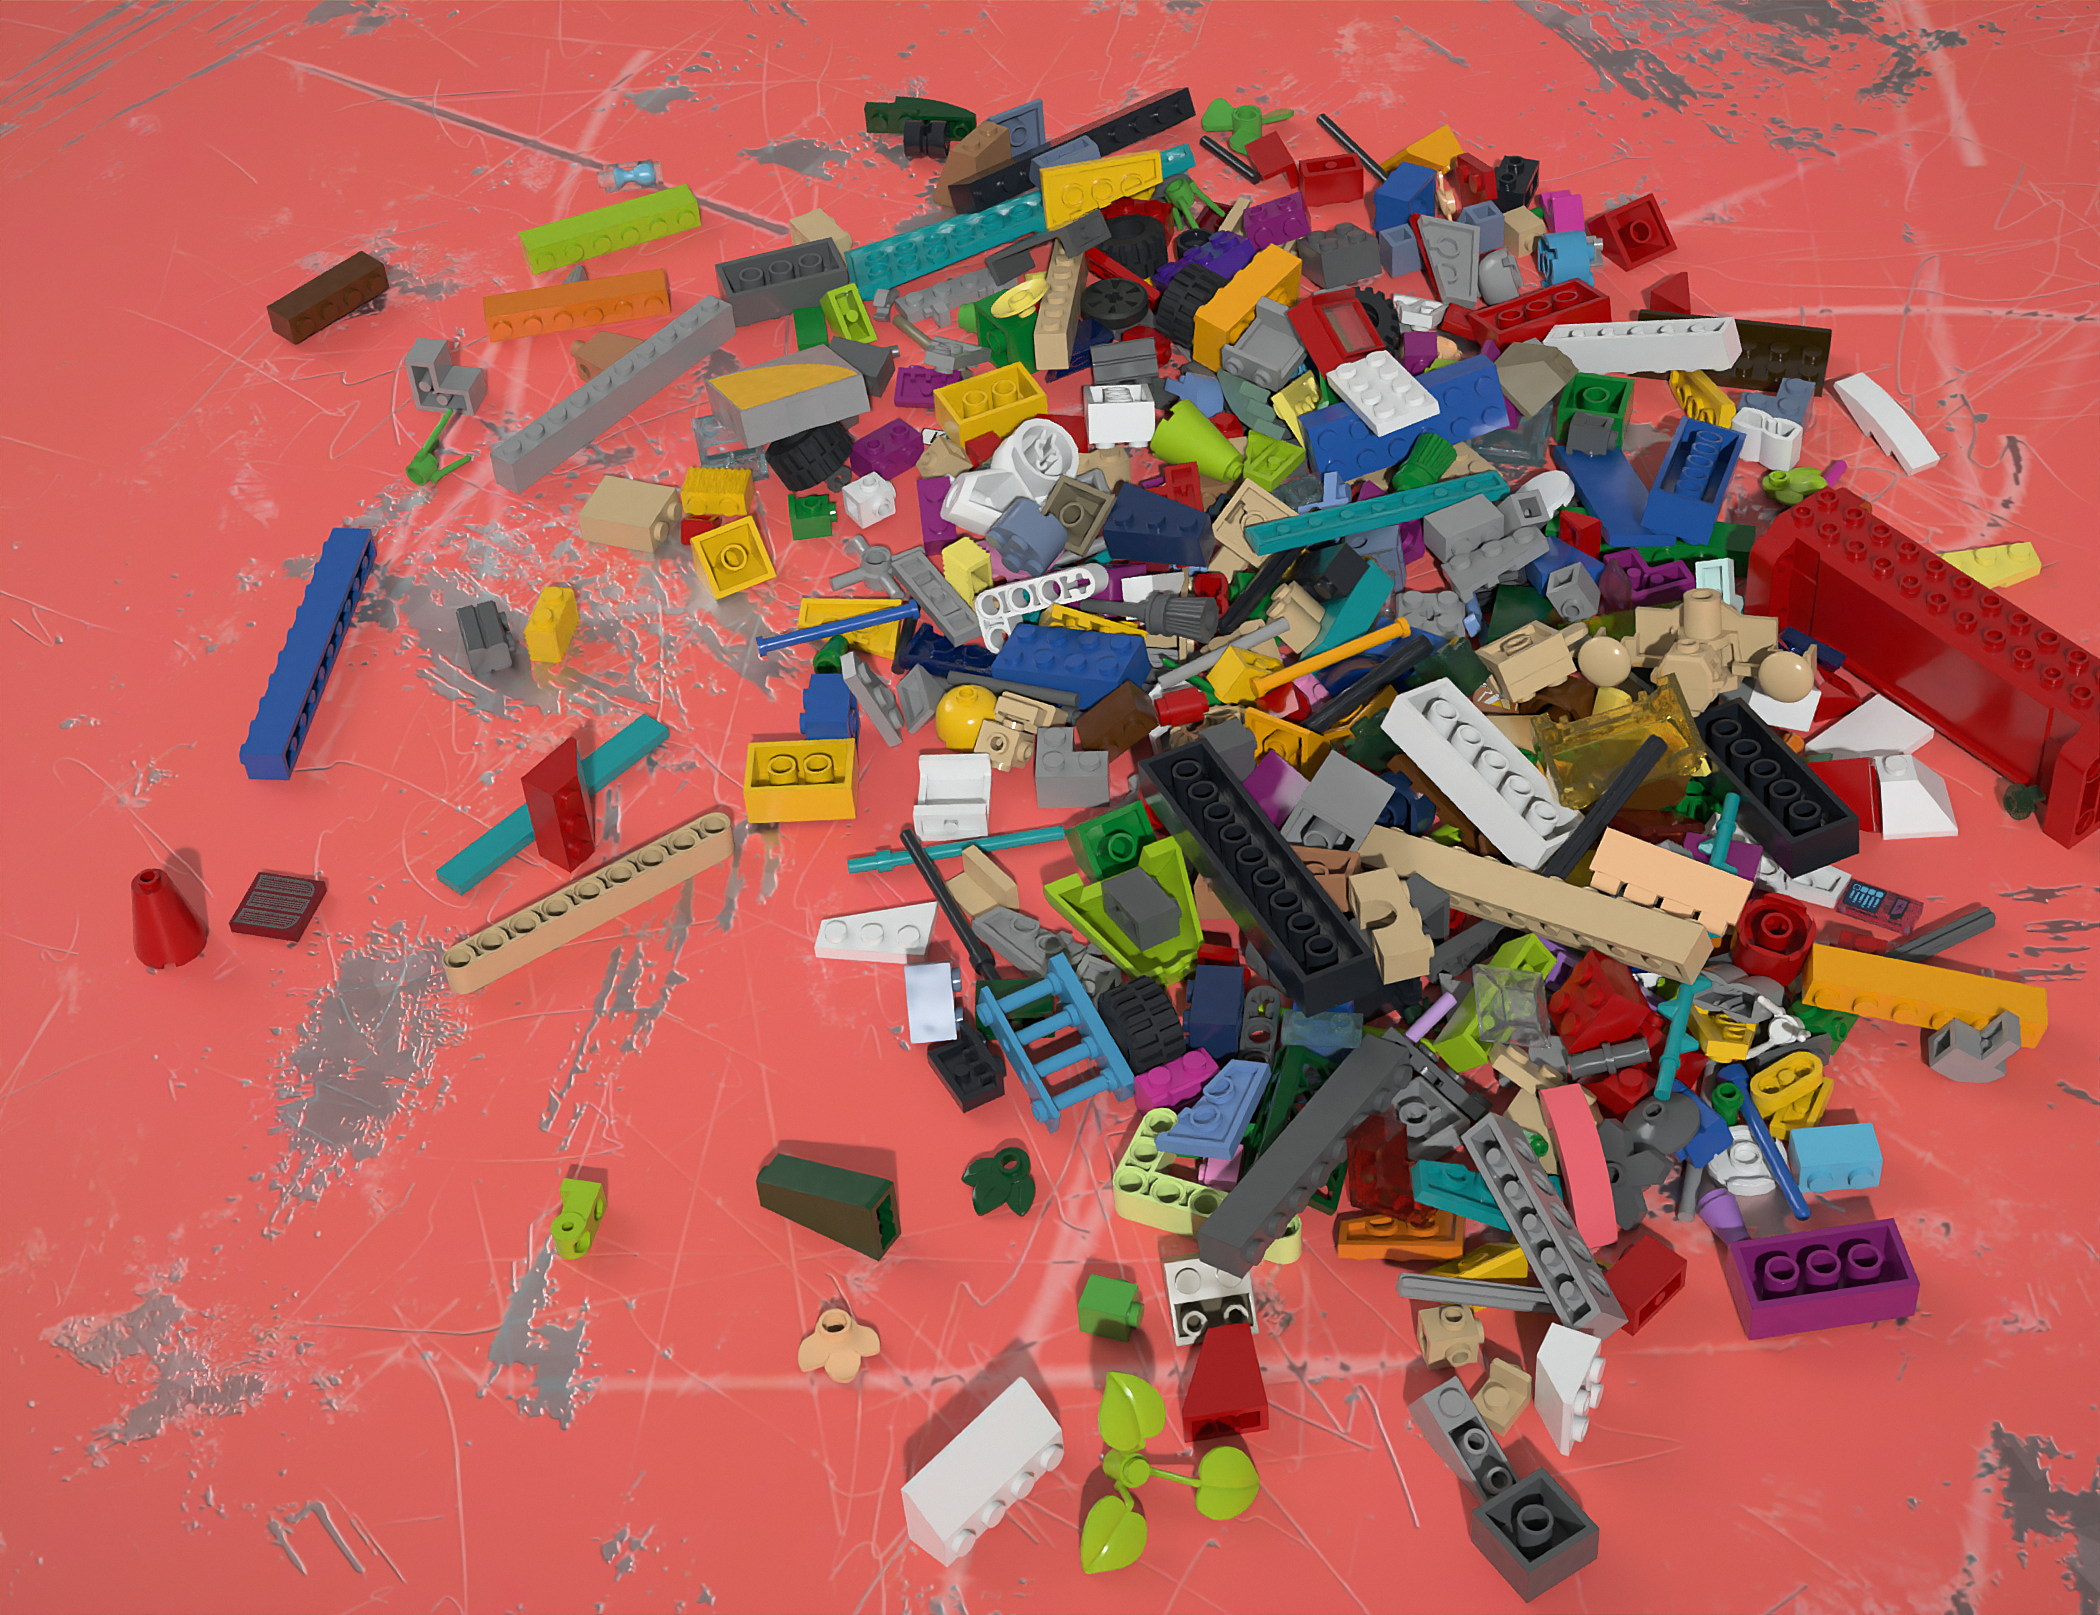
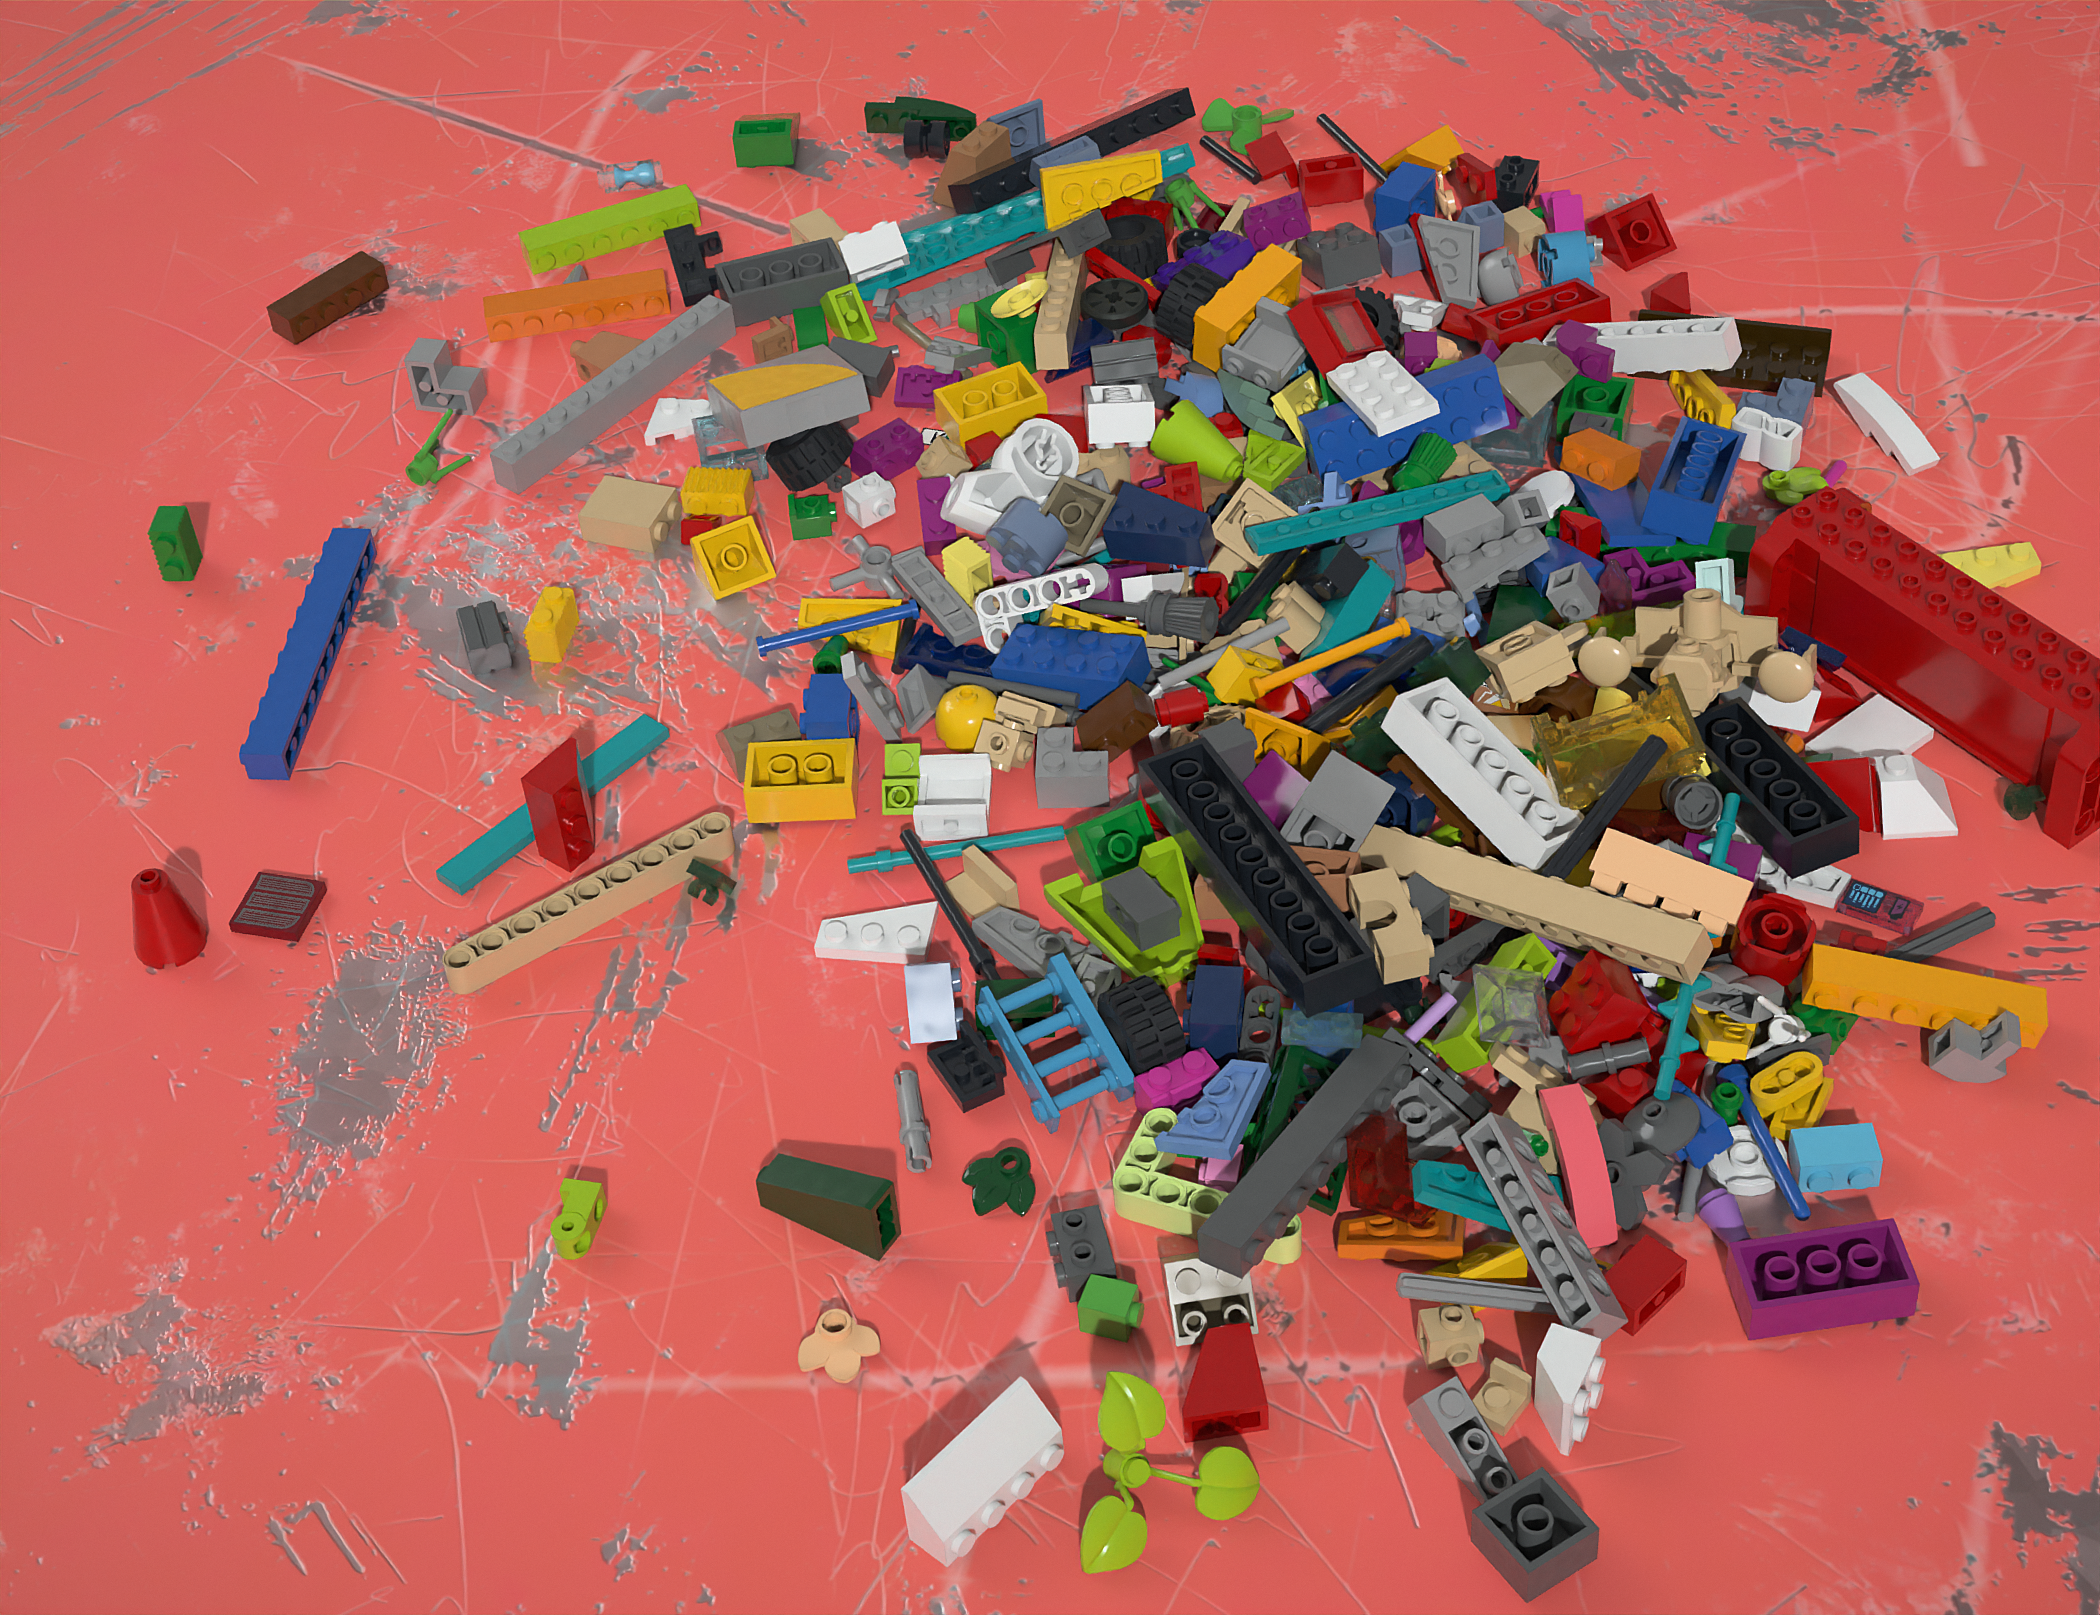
none -> green brick [147,506,203,581]
none -> white wing [644,398,718,446]
none -> black hinge [663,223,723,307]
none -> clear green tile [686,859,737,906]
none -> dark tan slope [715,709,802,783]
none -> green slope [732,112,800,168]
none -> medium nougat bracket [751,316,794,364]
none -> white slope [838,221,910,284]
none -> lime slope [882,743,922,815]
none -> light grey pin [893,1070,932,1173]
none -> dark grey brick [1045,1205,1117,1303]
none -> magenta brick [1555,319,1615,383]
none -> orange brick [1560,428,1642,491]
none -> dark grey wheel [1661,769,1723,830]

